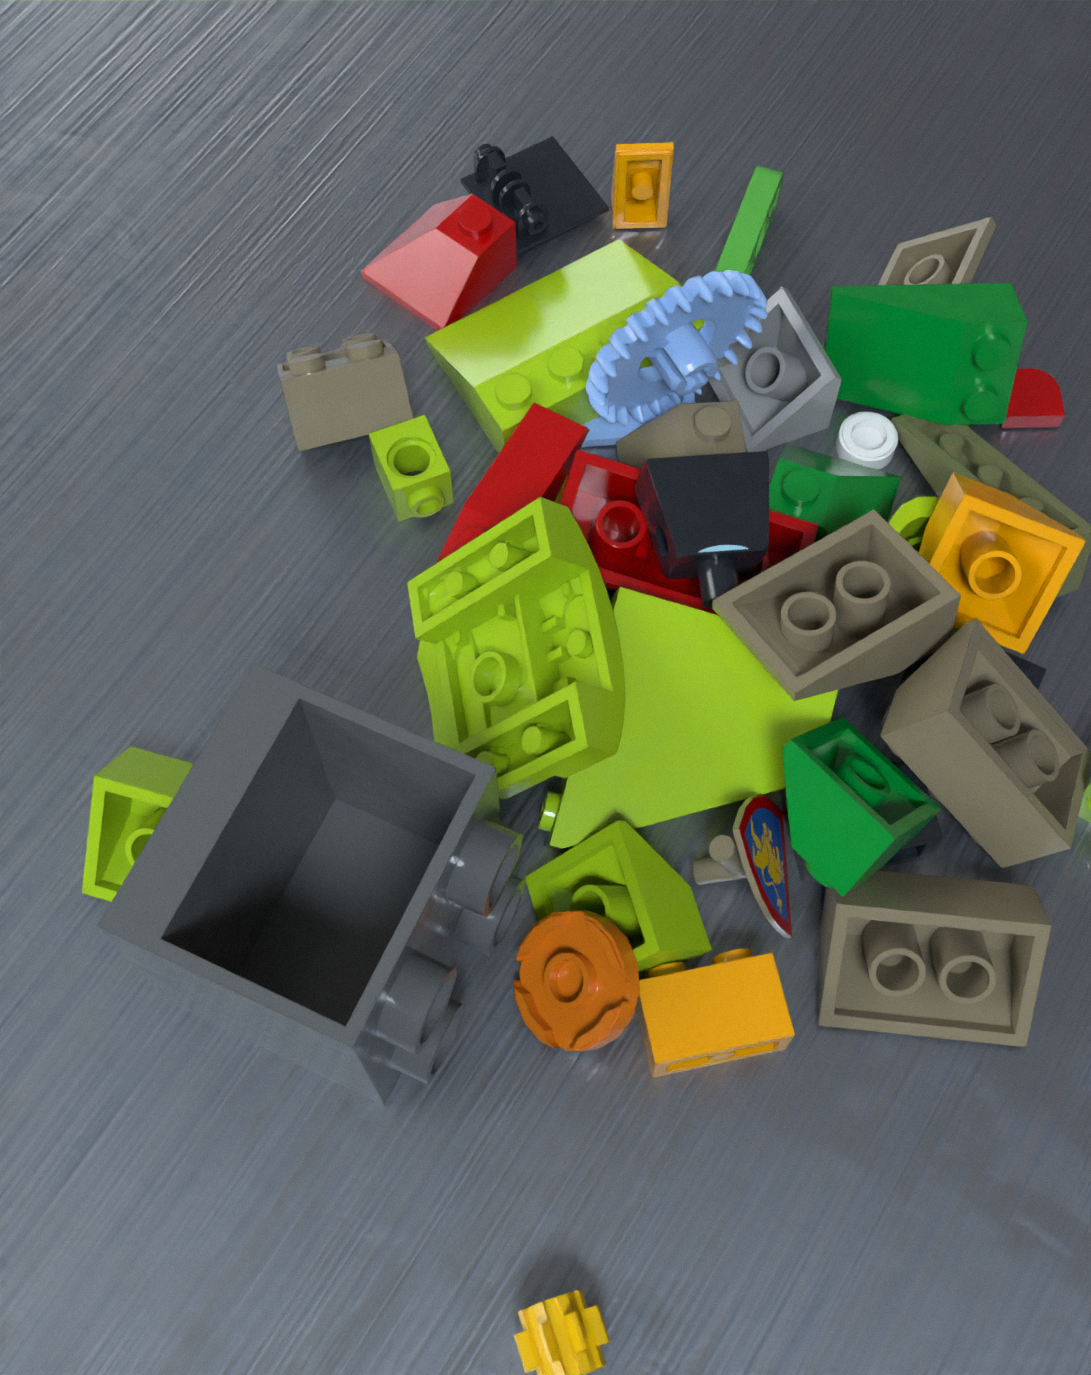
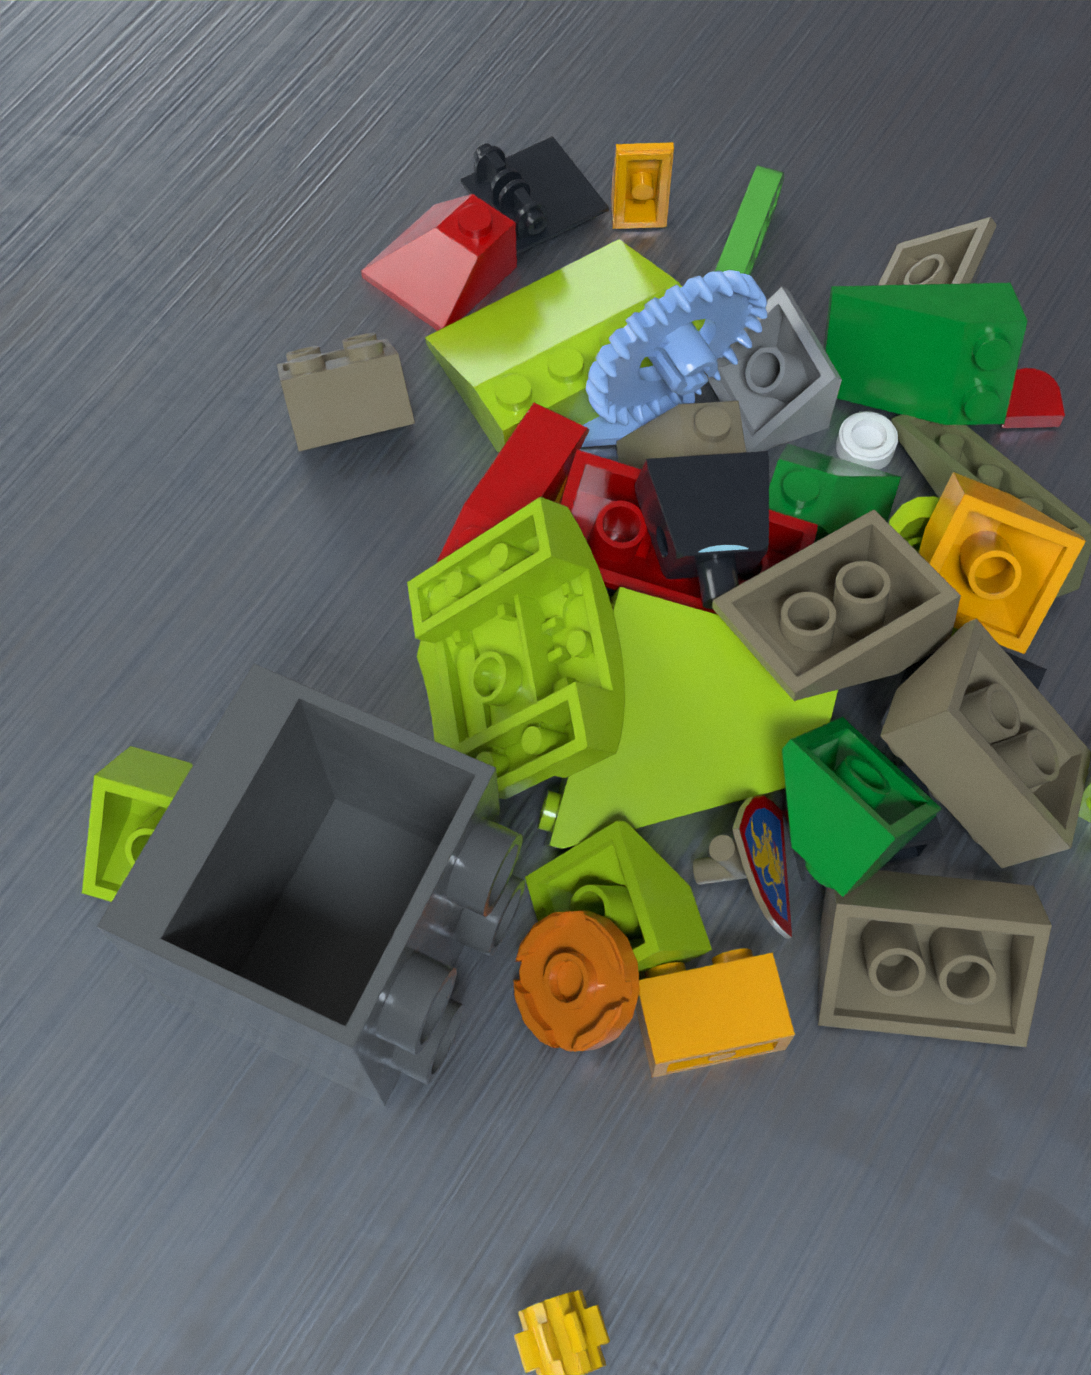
lime brick [369,415,454,522] -> none

